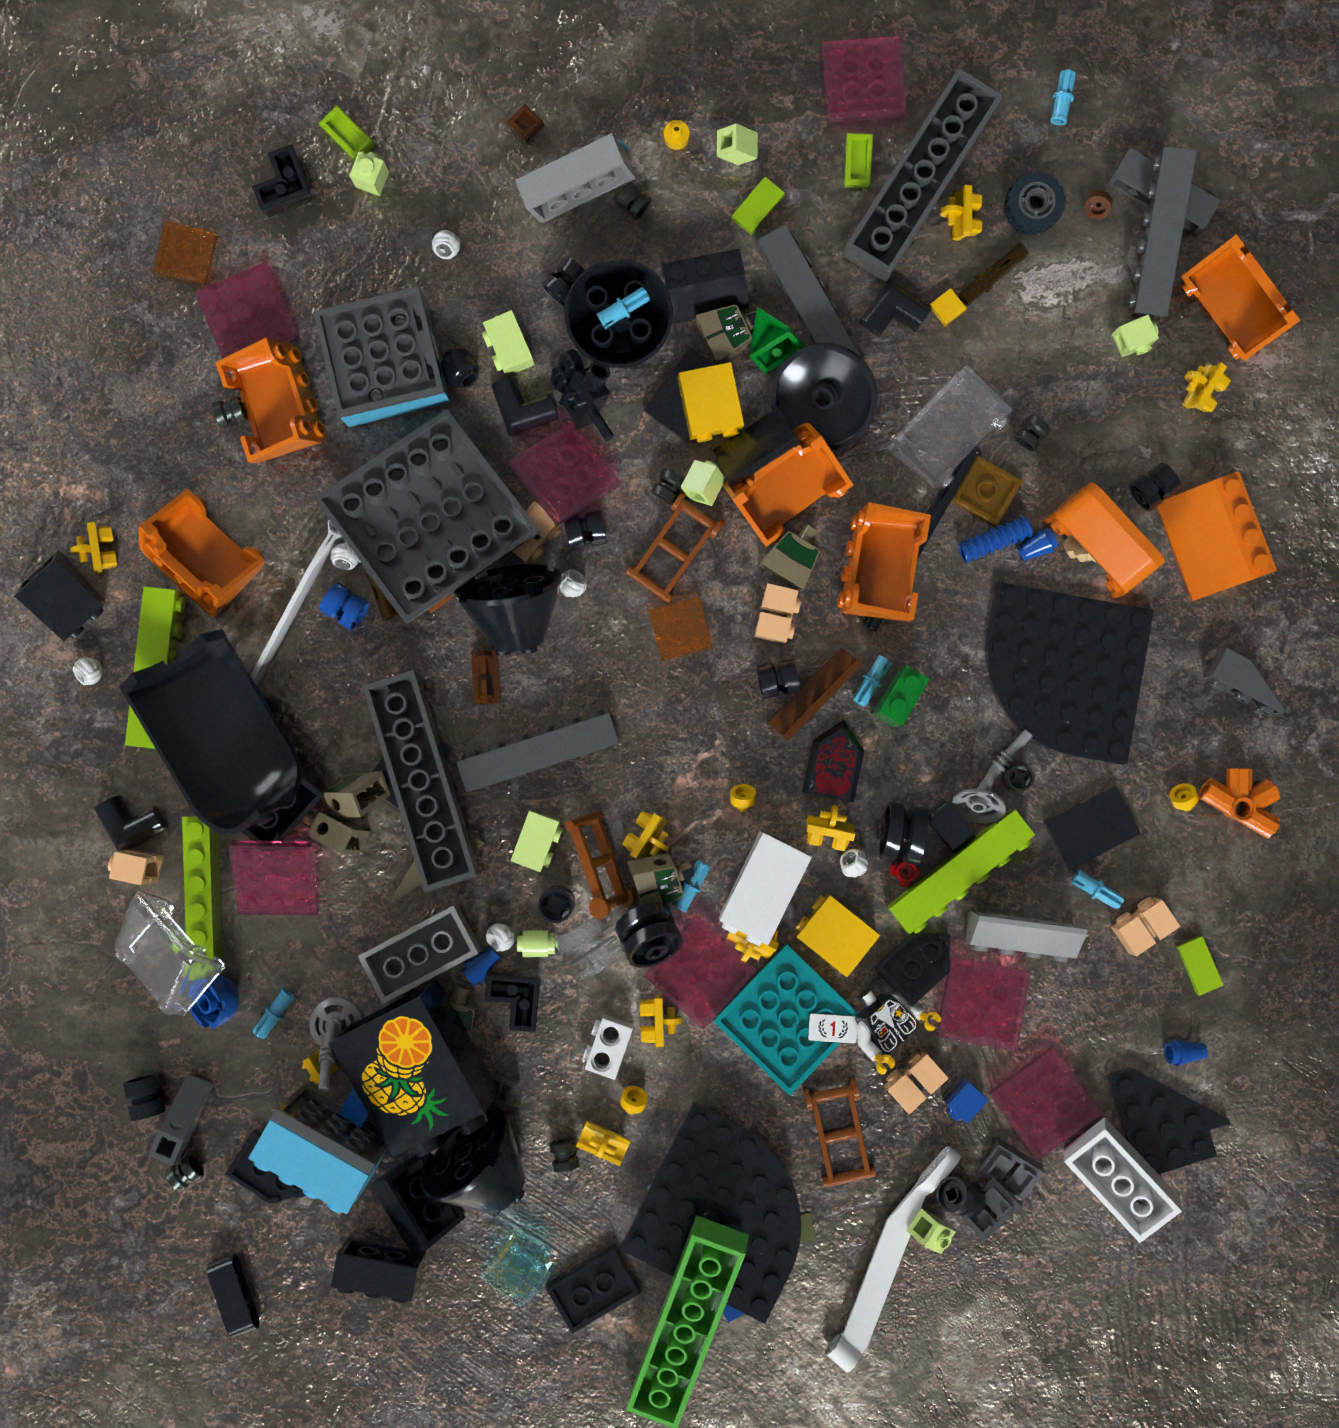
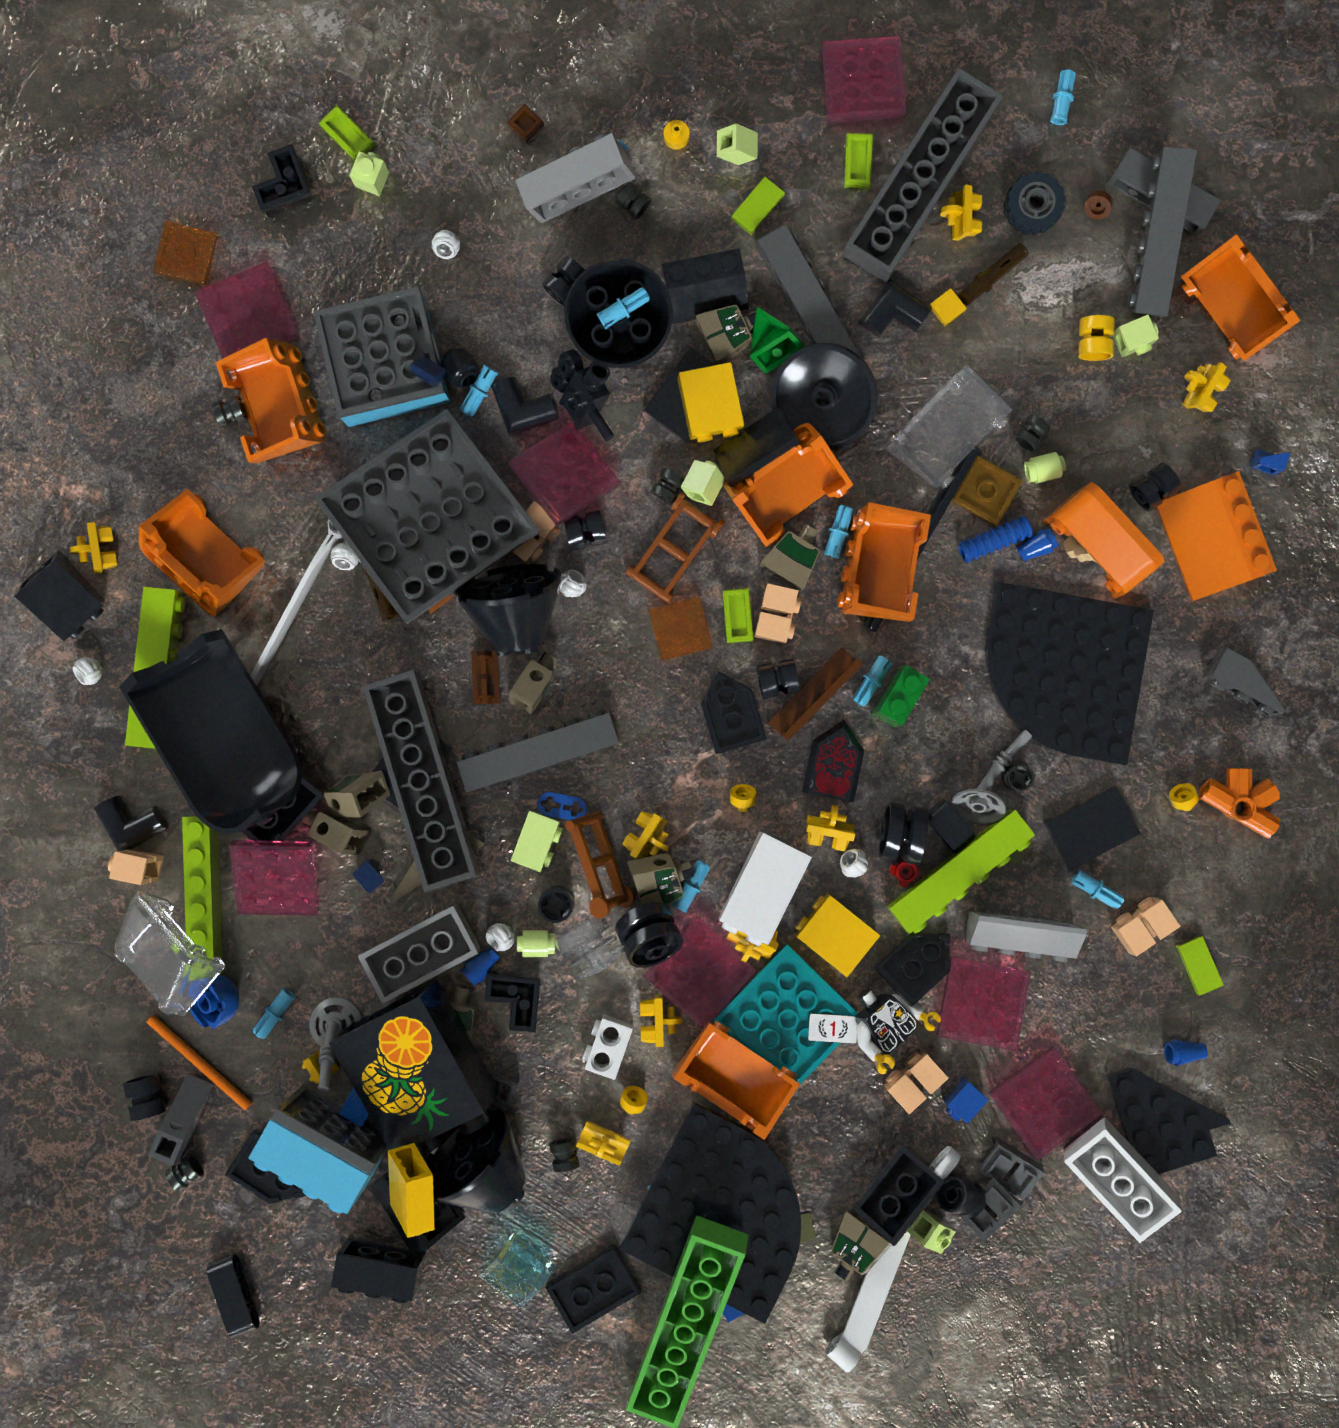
blue wheel [319,582,370,631] -> none
yellowish green brick [482,310,535,377] -> none
dark orange piece [803,1078,876,1188] -> none
none -> orange piece [146,1014,253,1110]
none -> dark blue slope [352,859,384,893]
none -> yellow brick [388,1143,435,1238]
none -> dark blue slope [409,357,446,387]
none -> medium azure axle [460,364,499,417]
none -> dark tan torso [509,652,558,716]
none -> blue beam [537,792,587,820]
none -> orange windscreen [671,1020,800,1140]
none -> black tile [701,671,766,754]
none -> lime tile [722,588,753,643]
none -> medium azure axle [823,505,853,559]
none -> dark tan torso [831,1209,892,1281]
none -> black slope [853,1145,946,1246]
none -> yellowish green brick [1024,452,1066,484]
none -> yellow wheel [1078,315,1115,361]
none -> blue slope [1250,449,1290,476]

